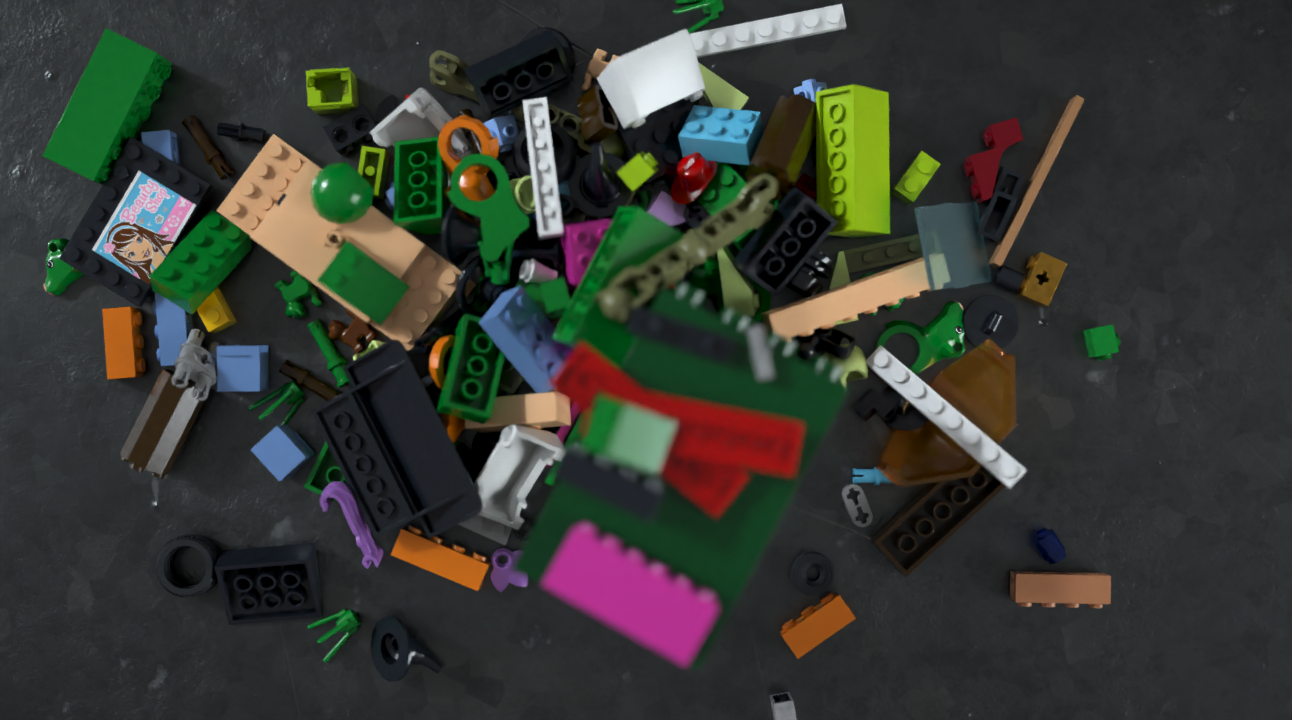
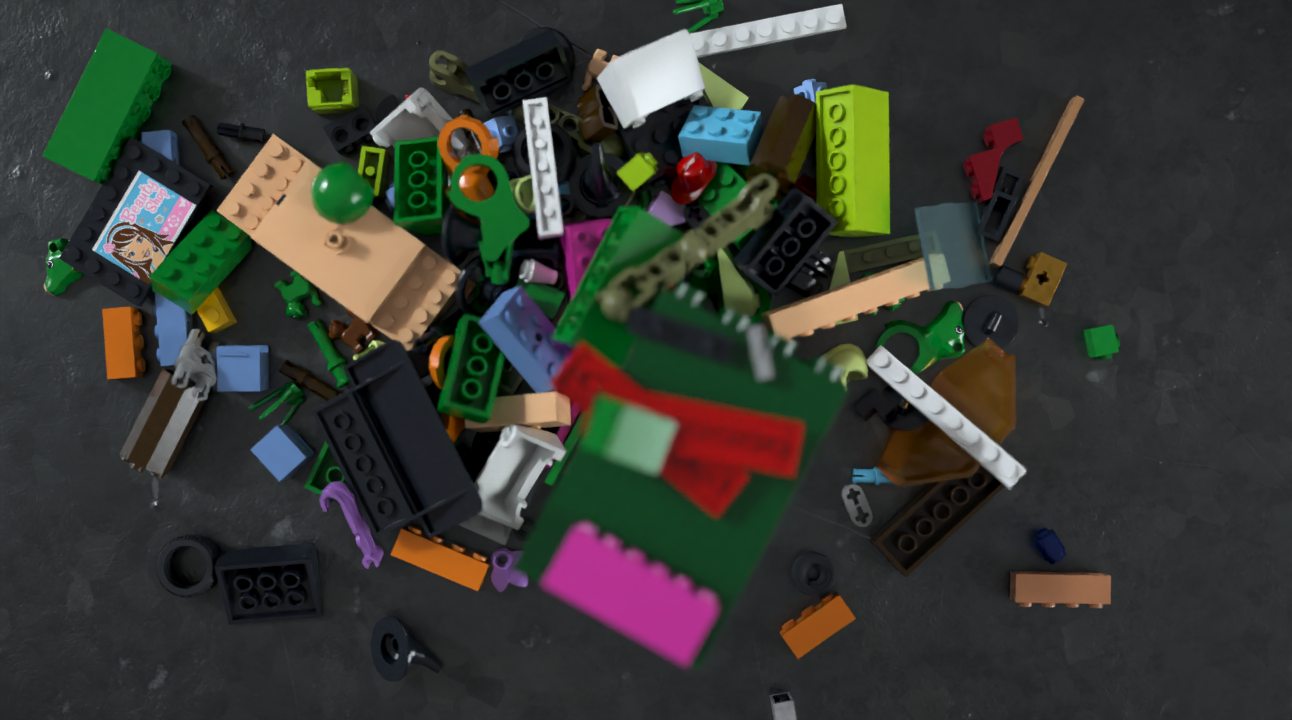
green plant [307,609,361,662] -> none
green slope [317,241,410,326] -> none
green brick [540,277,571,318] -> none
black brick [552,443,665,524] -> none
black piece [794,327,855,360] -> none
lime brick [890,151,941,206] -> none

